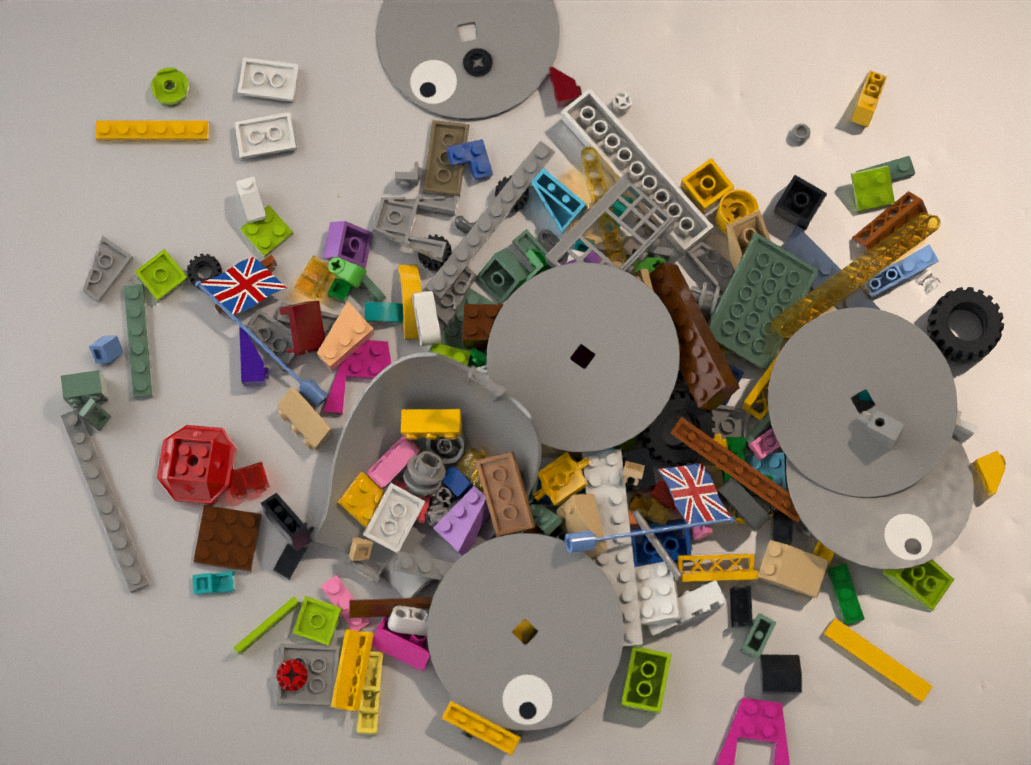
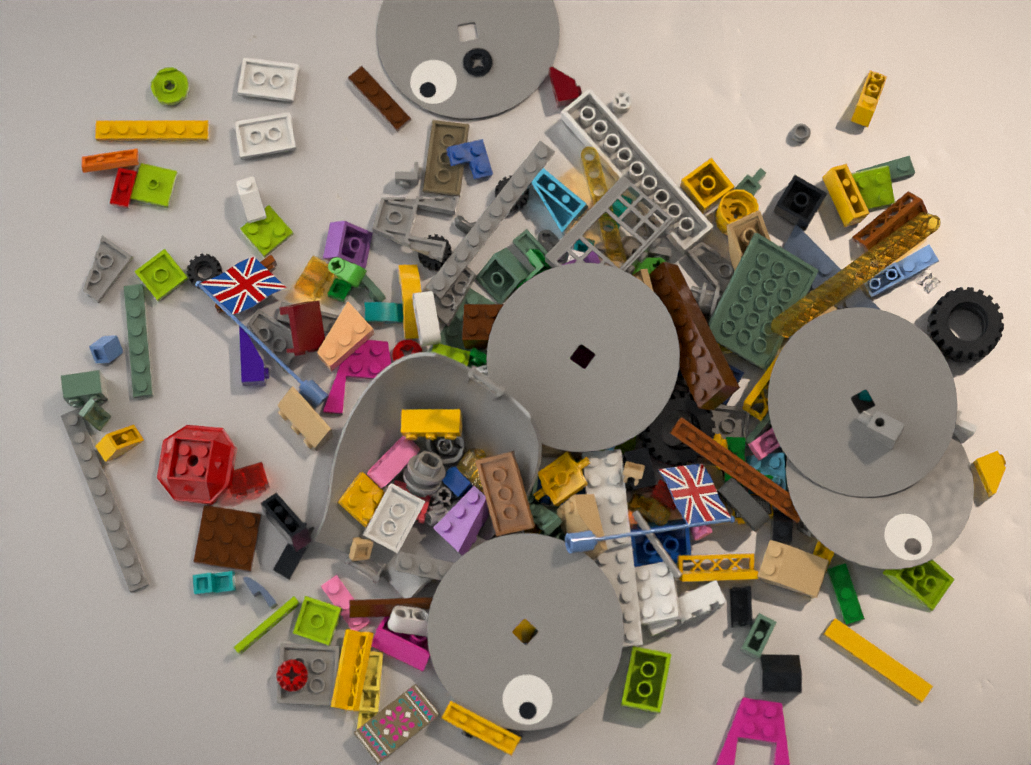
none -> orange tile [81,149,139,173]
none -> yellow slope [95,424,144,462]
none -> red plate [110,168,138,209]
none -> lime plate [131,163,178,208]
none -> sand blue slope [243,576,278,609]
none -> reddish brown plate [348,66,411,132]
none -> dark tan tile [353,684,440,764]
none -> red gear [392,339,423,362]
none -> sand green plate [735,168,766,196]
none -> yellow brick [822,164,870,227]

